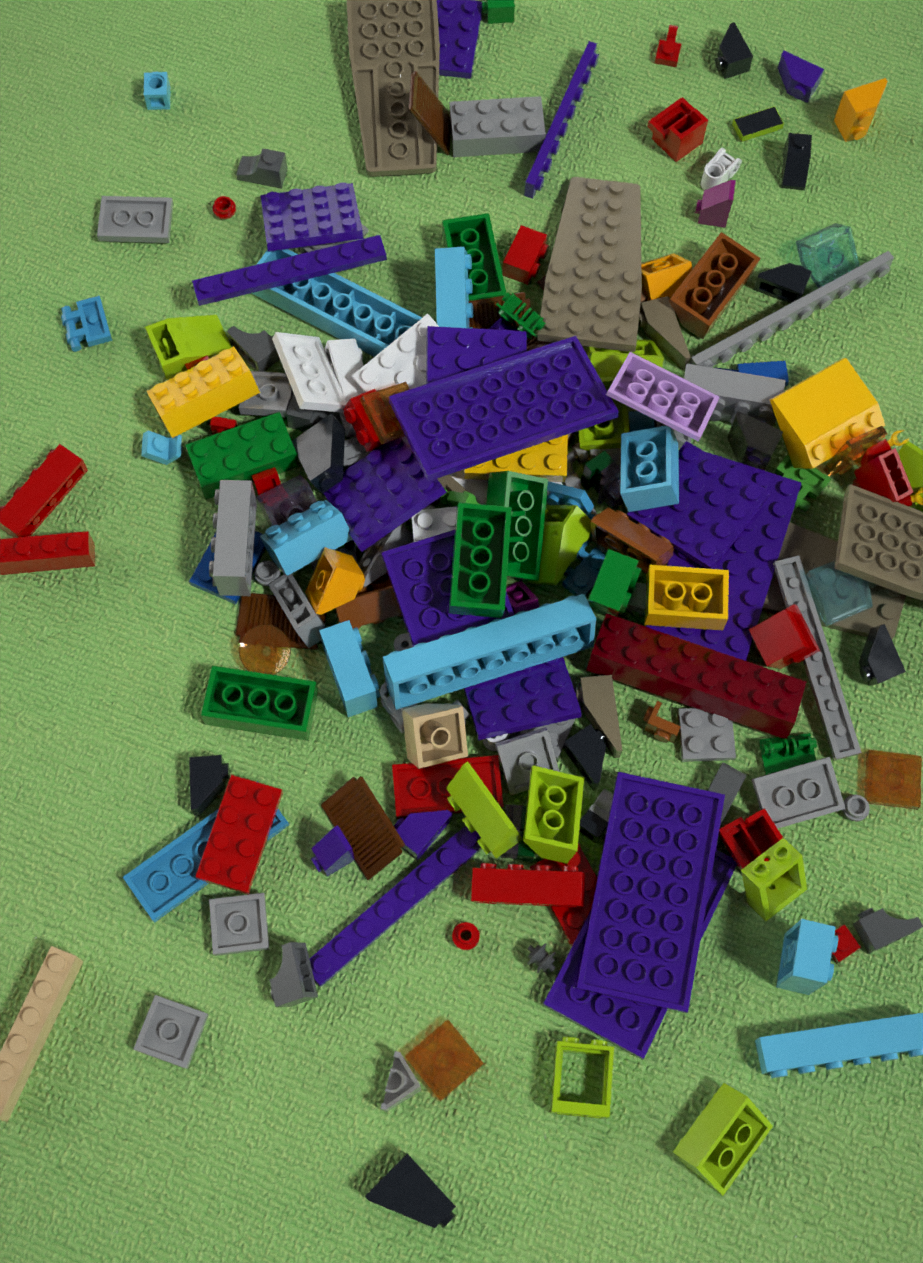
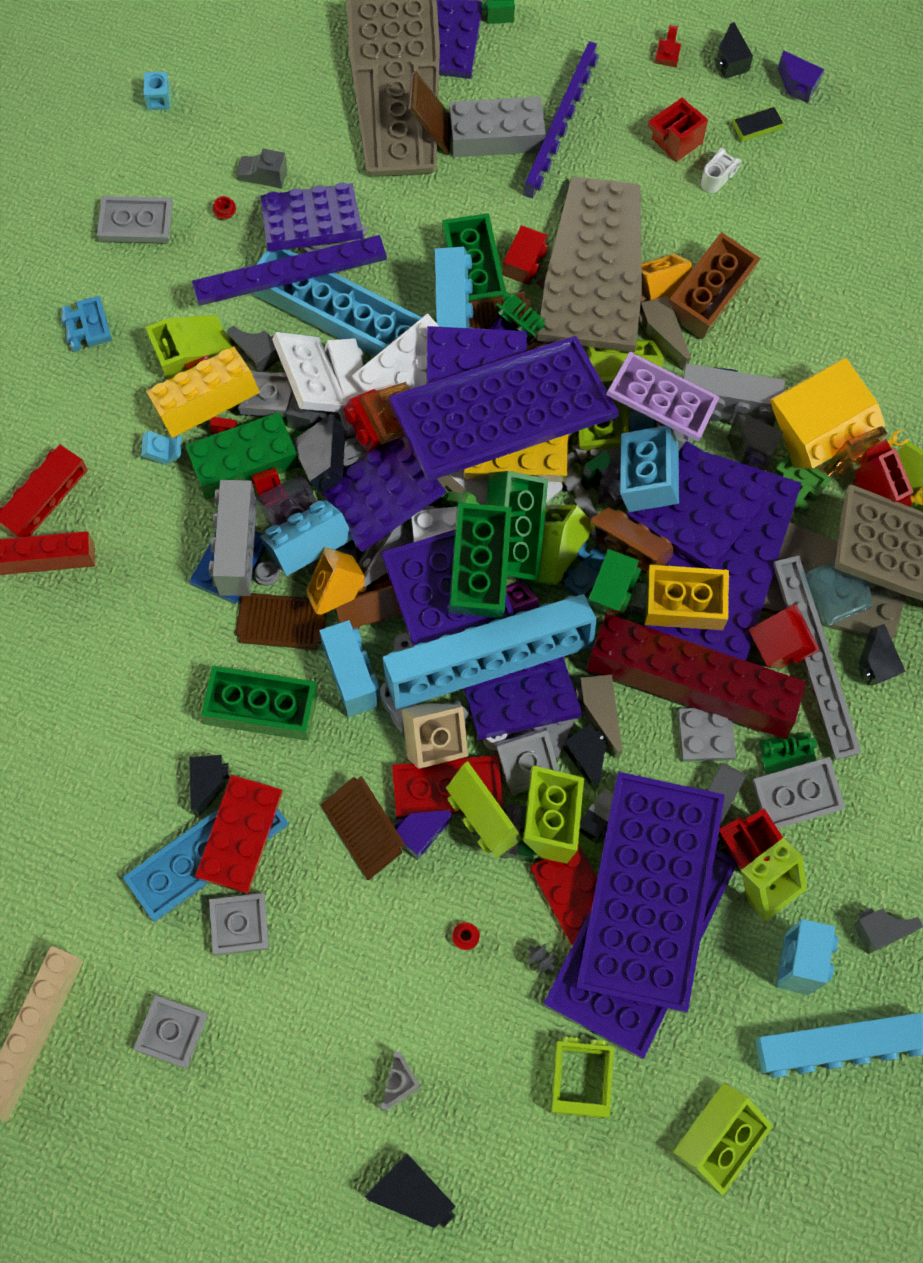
clear orange dish [239,625,291,675] -> none
light grey slope [269,573,326,648] -> none
dark grey arch [270,942,318,1007] -> none
dark purple plate [310,826,482,987] -> none
dark purple slope [311,825,355,877] -> none
clear orange plate [405,1020,484,1102] -> none
red brick [471,863,585,908] -> none
dark azure plate [546,481,596,520] -> none
dark orange bracket [643,701,681,743] -> none
light grey plate [690,251,894,368] -> none
magenta slope [695,180,736,228] -> none
blue tile [736,361,789,386] -> none
black slope [753,263,812,304] -> none
black slope [781,133,812,190] -> none
clear light blue slope [796,223,860,289] -> none
red plate [831,924,861,964] -> none
light orange slope [834,78,888,142] -> none
light grey plate [842,795,870,822] -> none
clear orange plate [865,750,922,810] -> none

